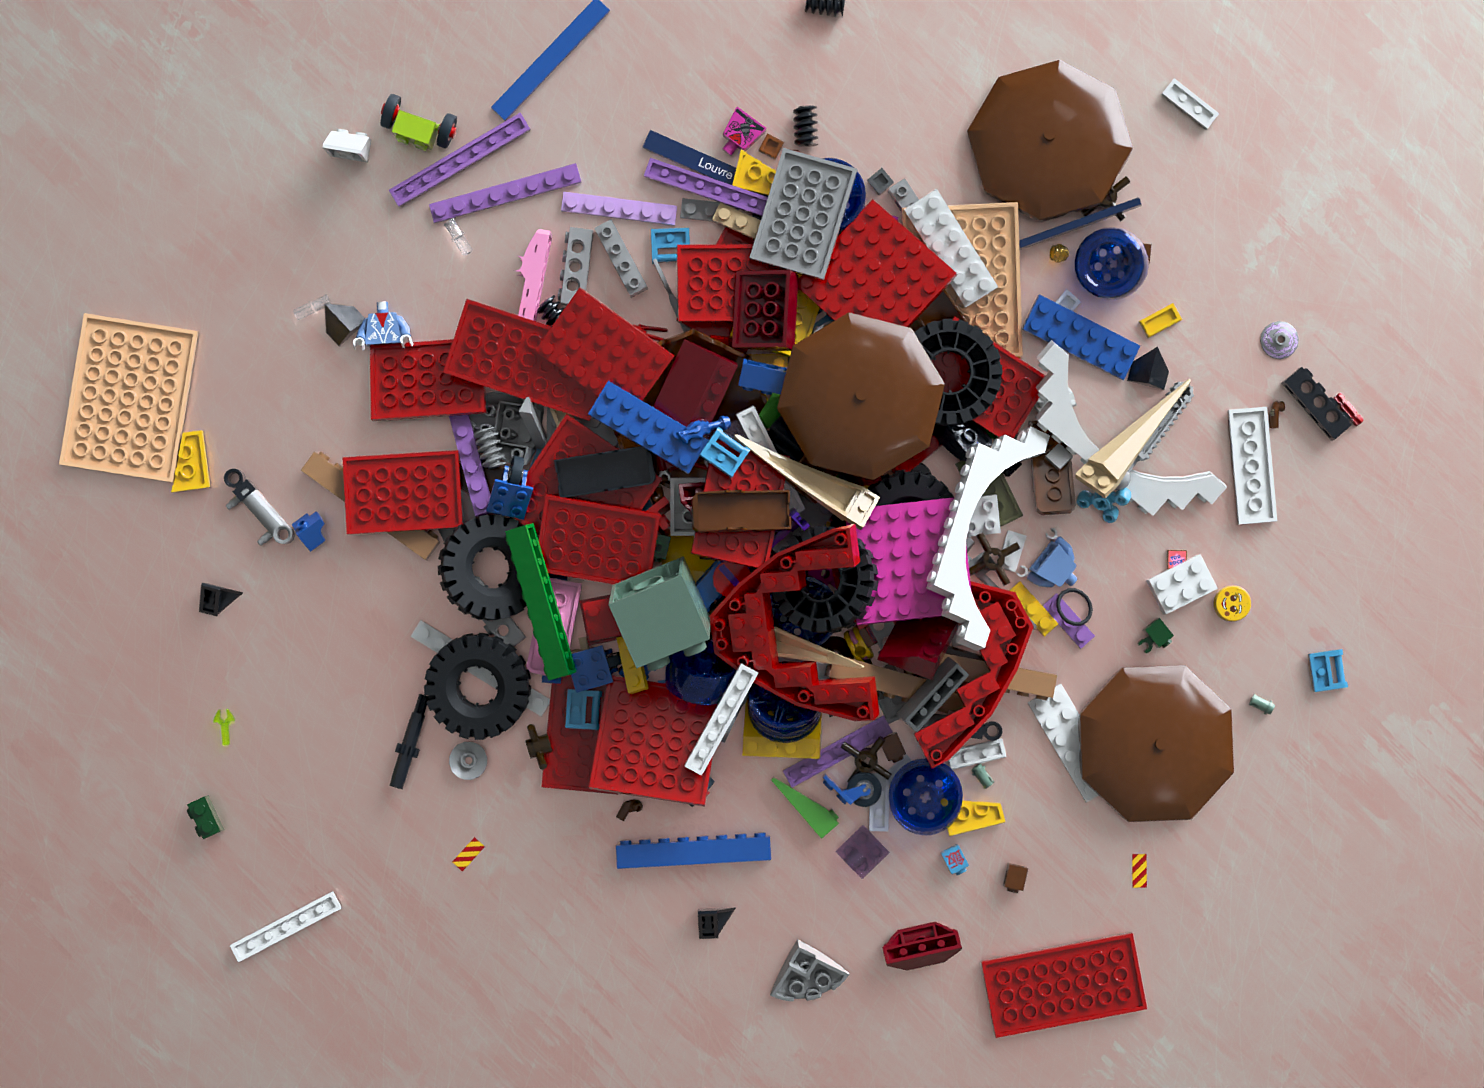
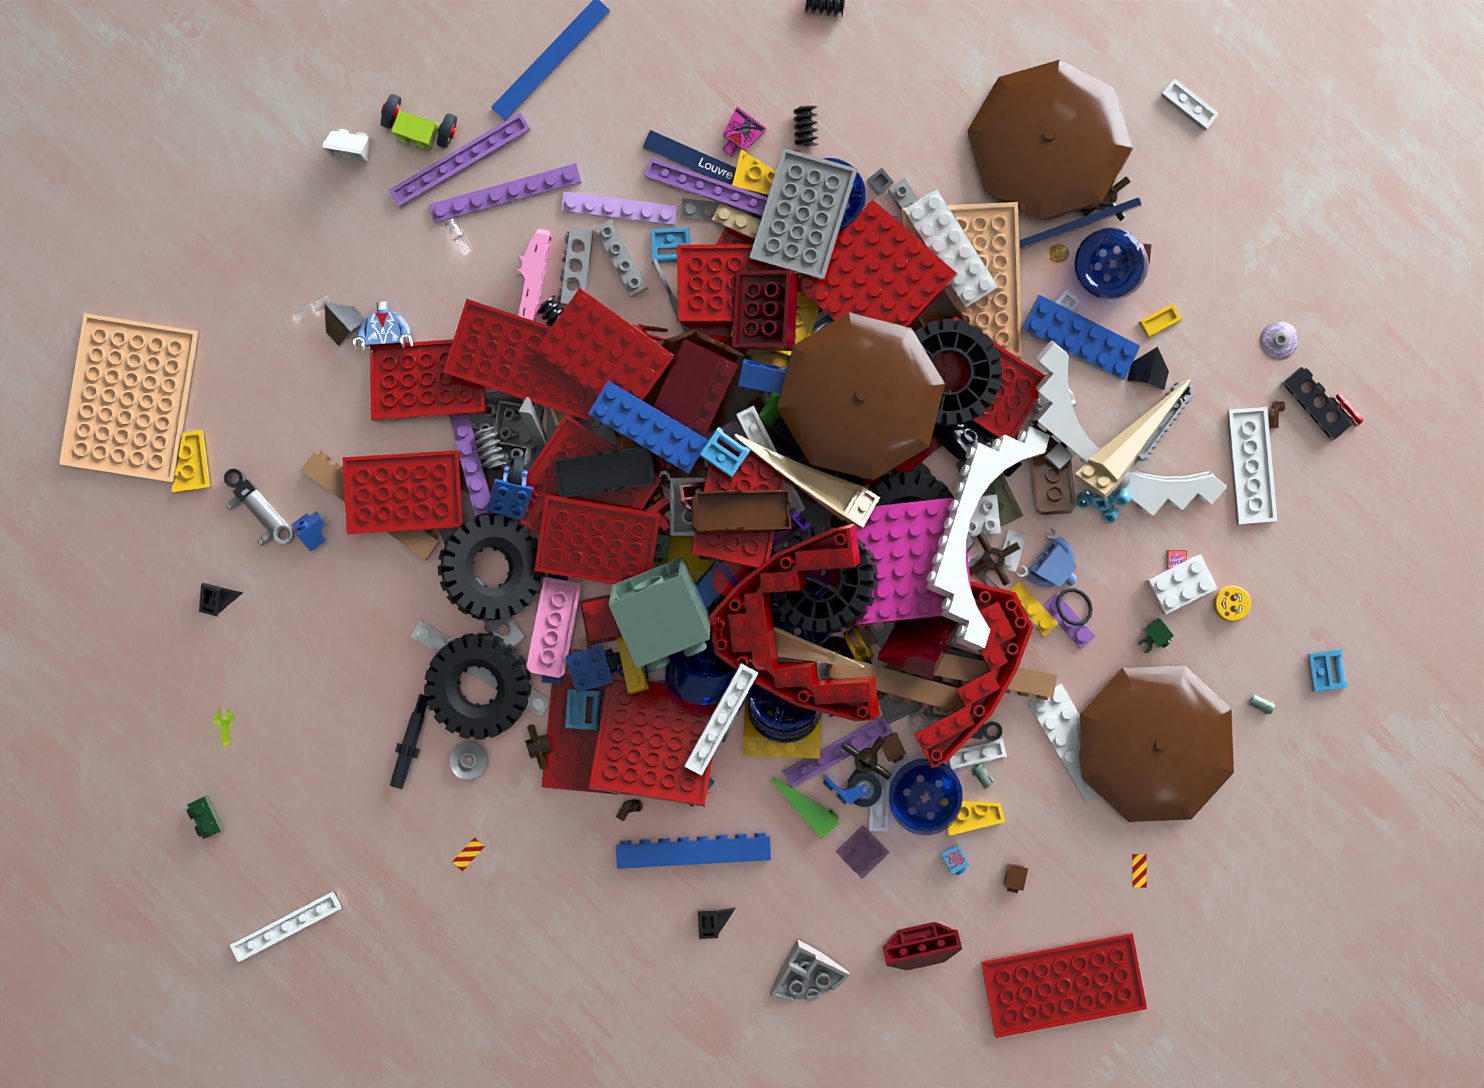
green brick [505,523,577,681] -> none
blue piece [676,416,731,444] -> none
dark orange tile [758,133,784,160] -> none
dark grey brick [896,657,969,732] -> none

